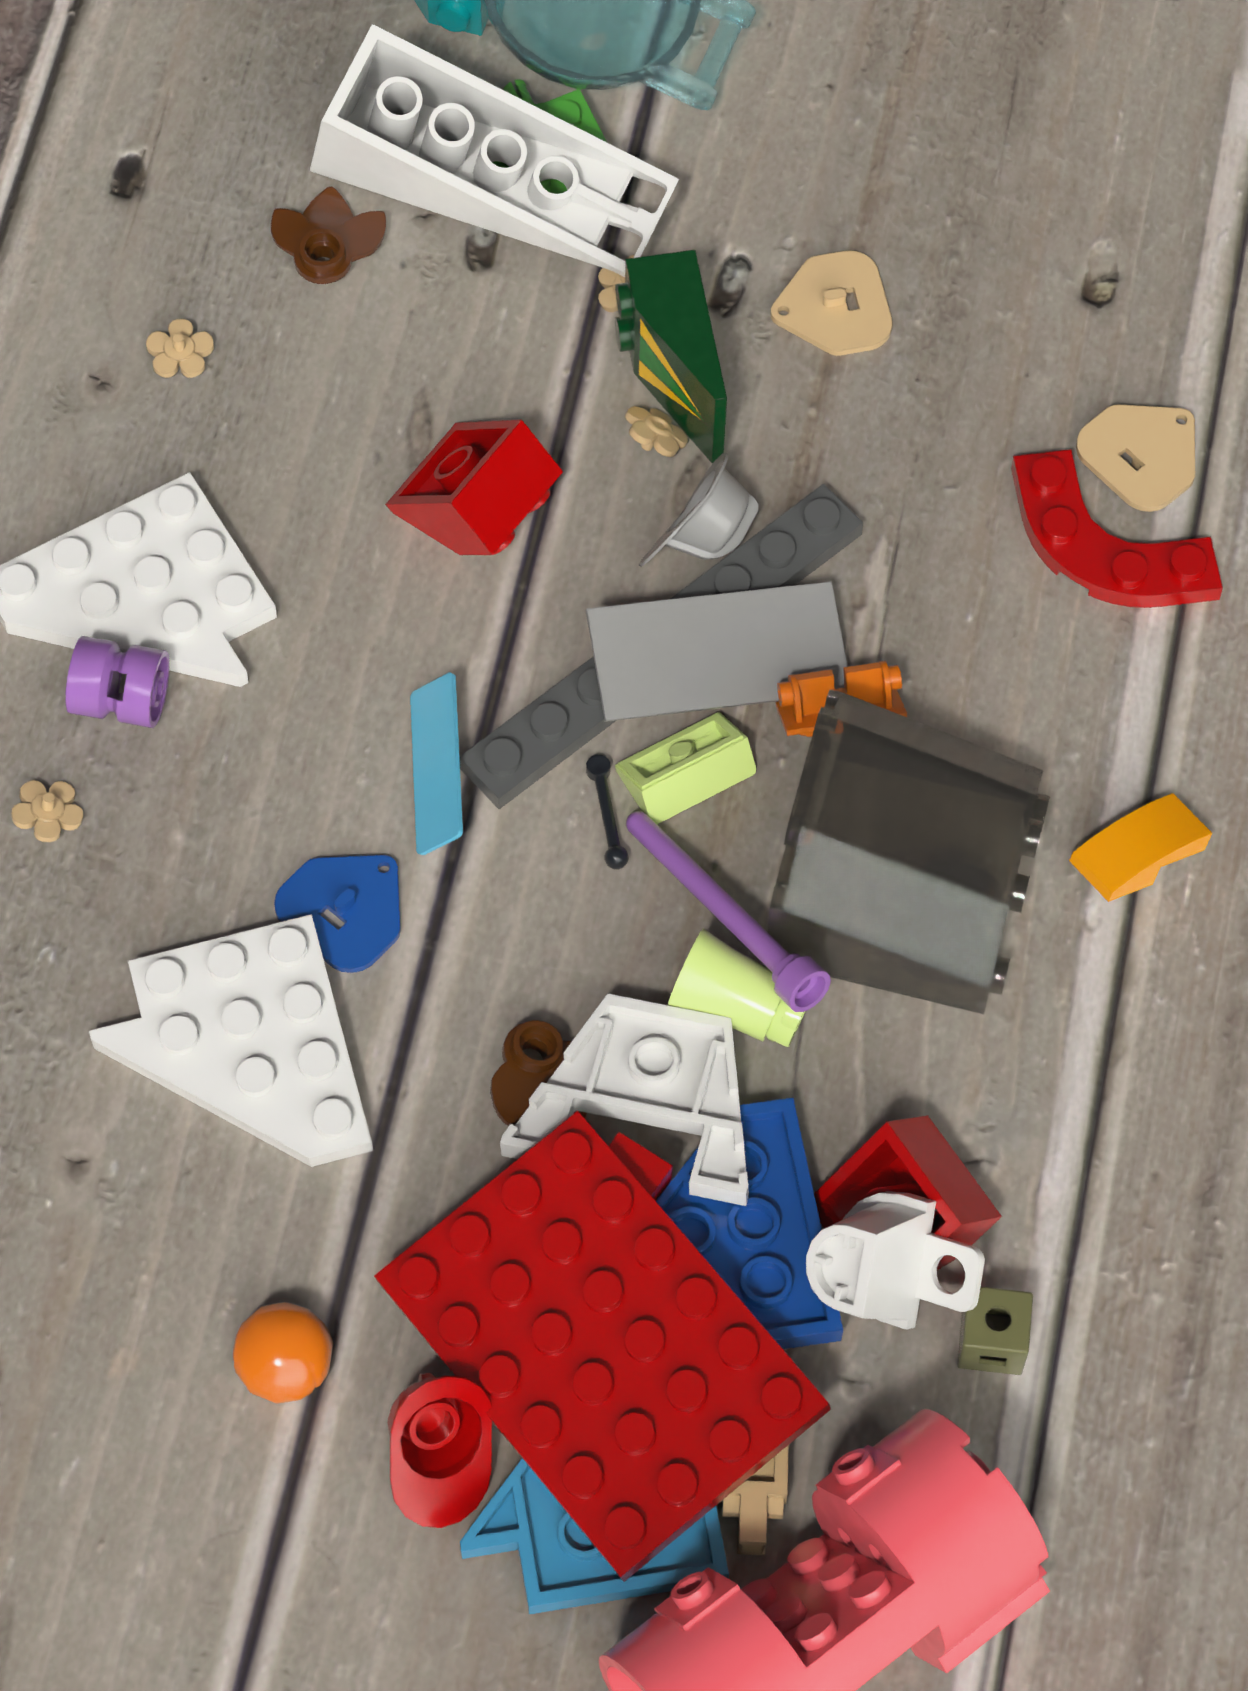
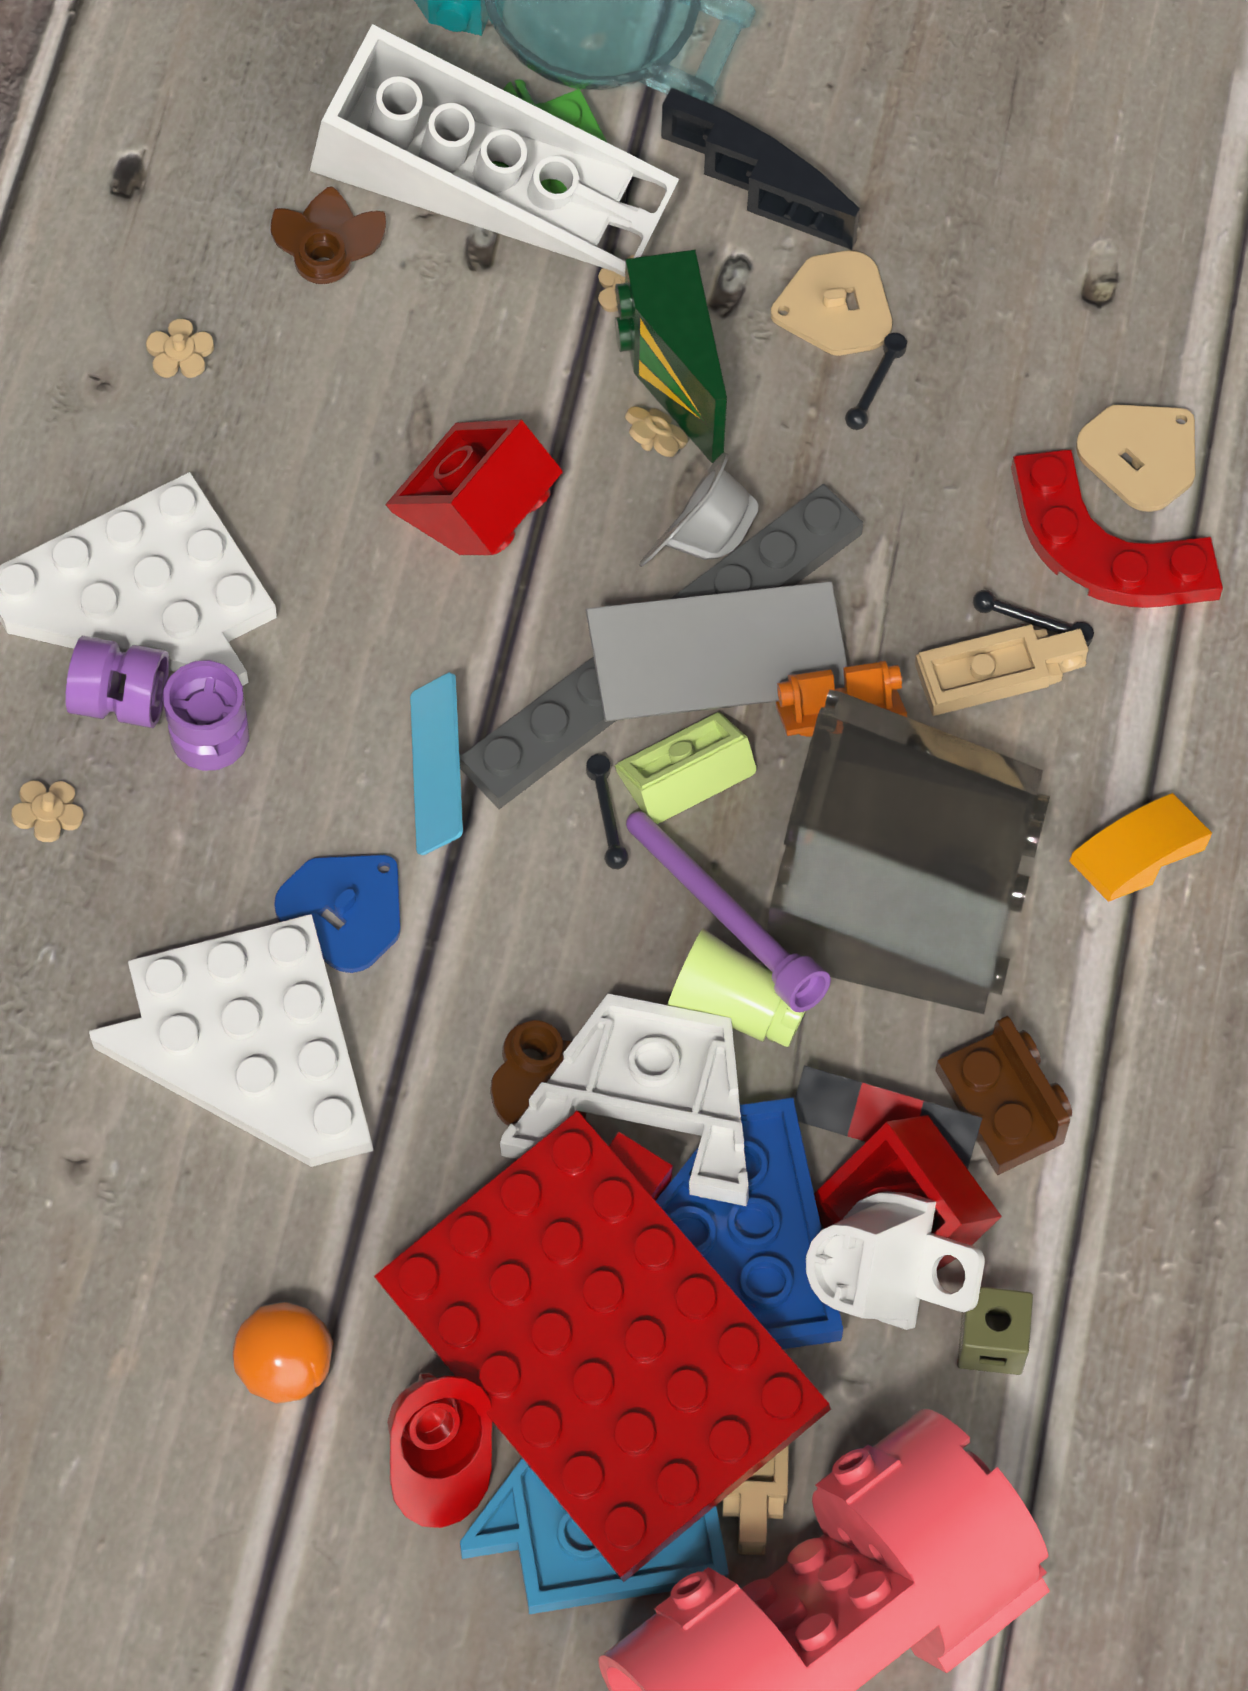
none -> medium lavender wheel [163,660,249,771]
none -> black slope [661,87,860,250]
none -> black sticker [794,1065,982,1169]
none -> black hinge [845,333,907,430]
none -> tan hinge [915,624,1088,716]
none -> reddish brown bracket [935,1016,1072,1176]
none -> black hinge [973,590,1094,647]

